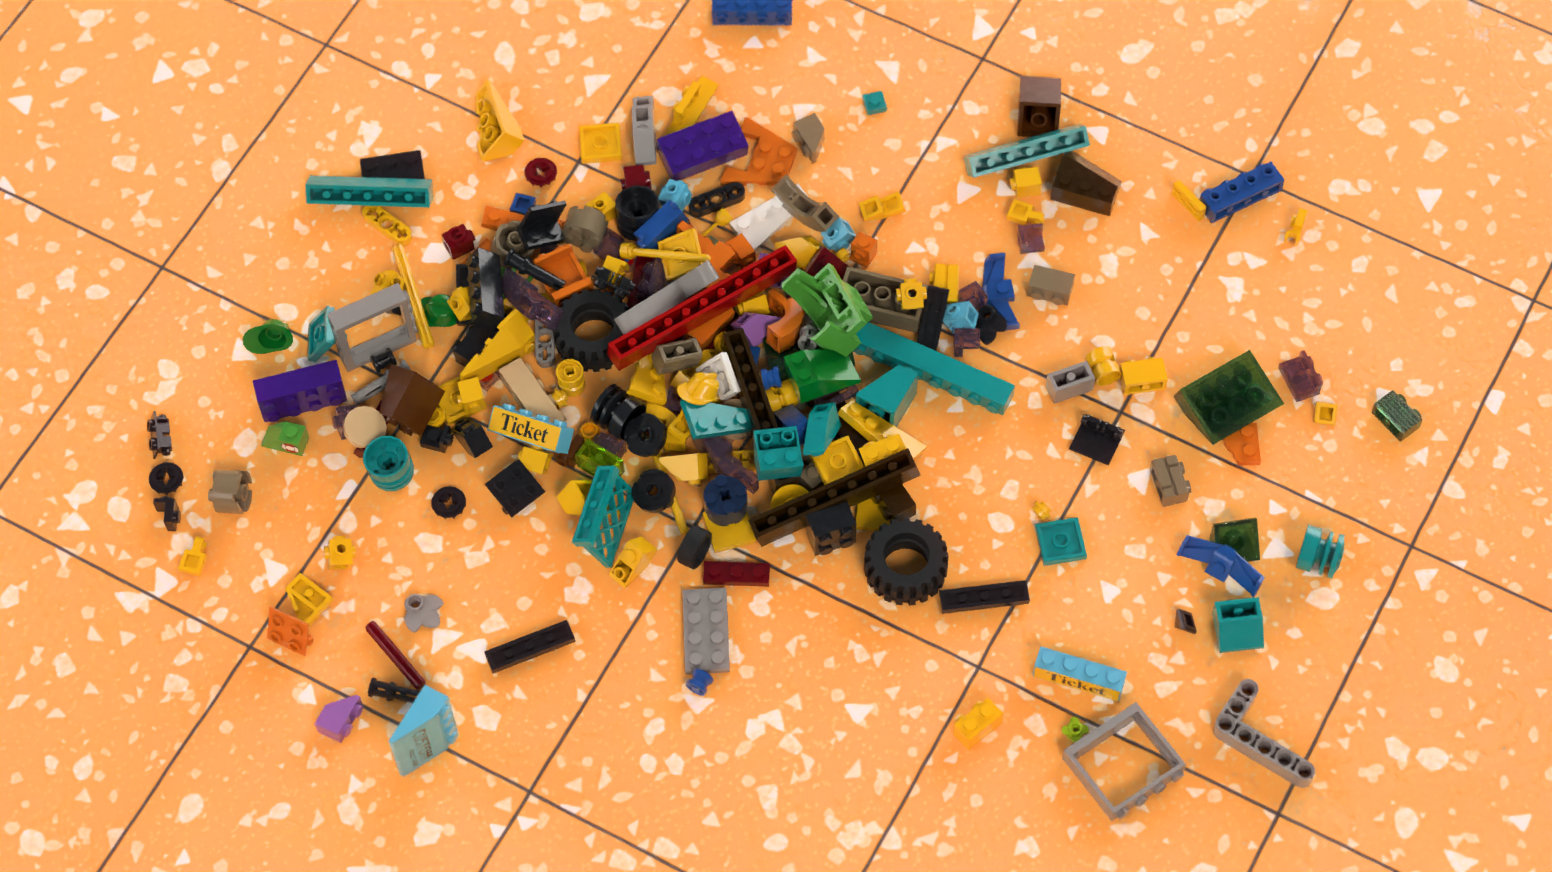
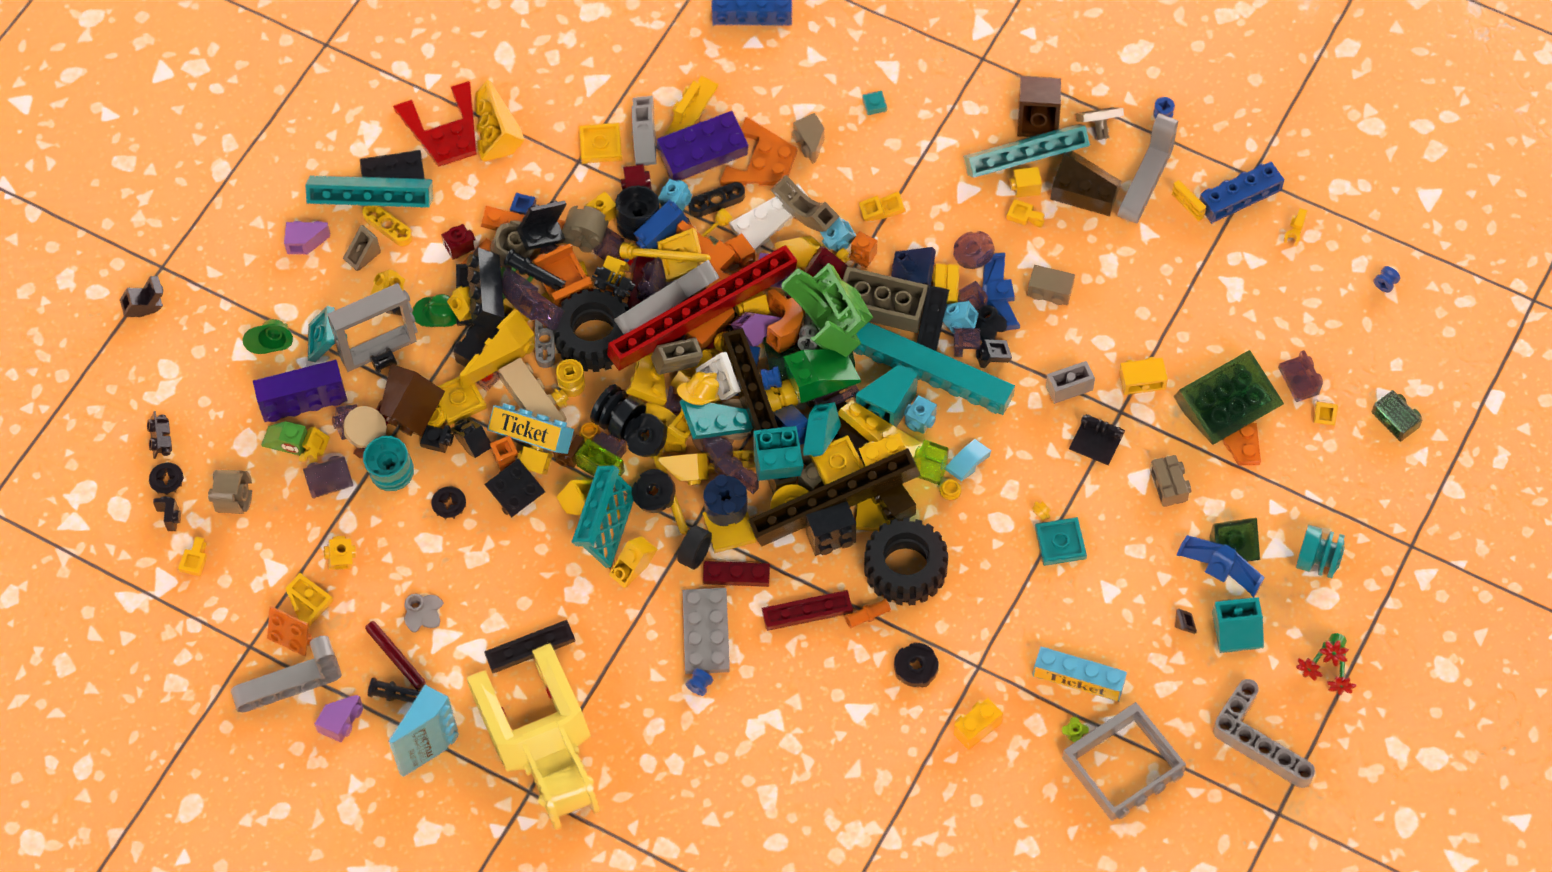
light grey pin [351,360,411,406] -> none
yellow axle [392,244,435,349] -> none
yellow brick [456,377,486,414] -> none
dark red gear [524,158,558,188] -> none
yellow brick [896,278,927,310] -> none
black plate [939,580,1030,614] -> none
panel [1017,223,1045,254] -> none
yellow wheel [1085,346,1122,386] -> none
none -> brick [120,276,163,317]
none -> light grey beam [231,636,342,713]
none -> medium lavender slope [284,221,330,254]
none -> yellow plate [299,427,330,468]
none -> brick [303,456,353,499]
none -> dark tan slope [343,225,381,271]
none -> red wing [393,81,477,167]
none -> light yellow arm [466,643,600,830]
none -> orange brick [490,435,518,471]
none -> dark red plate [762,590,853,631]
none -> orange pin [845,599,891,629]
none -> dark blue tile [891,247,936,286]
none -> black plate [894,643,939,688]
none -> medium azure brick [904,395,937,434]
none -> clear neon green brick [914,439,949,485]
none -> yellow plate [940,479,962,501]
none -> medium azure slope [945,439,991,482]
none -> tile [953,231,995,269]
none -> black bracket [976,339,1012,368]
none -> tile [1075,107,1124,140]
none -> light grey beam [1117,113,1179,224]
none -> blue wheel [1153,97,1175,119]
none -> red plant [1296,633,1357,695]
none -> blue wheel [1374,266,1401,293]

